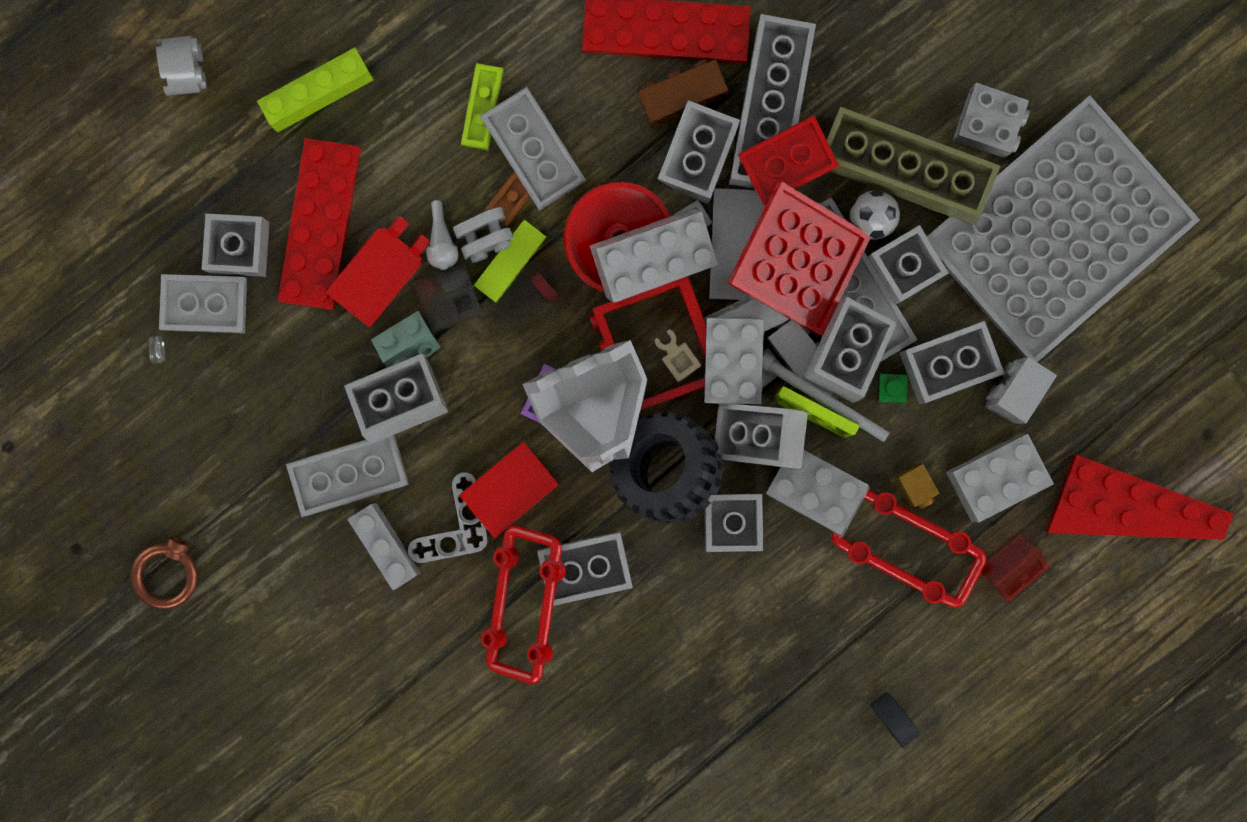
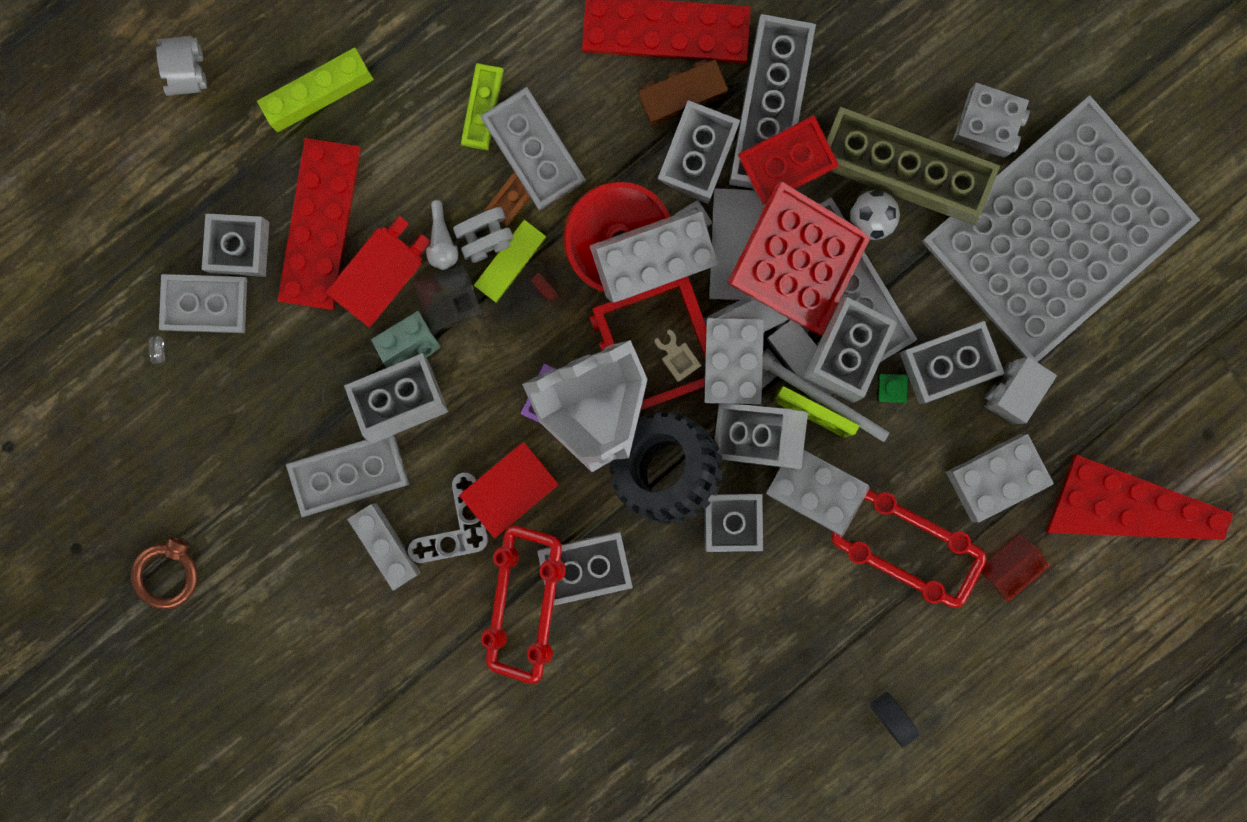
light grey brick [868,225,948,304] -> none
pearl gold brick [894,464,940,509] -> none

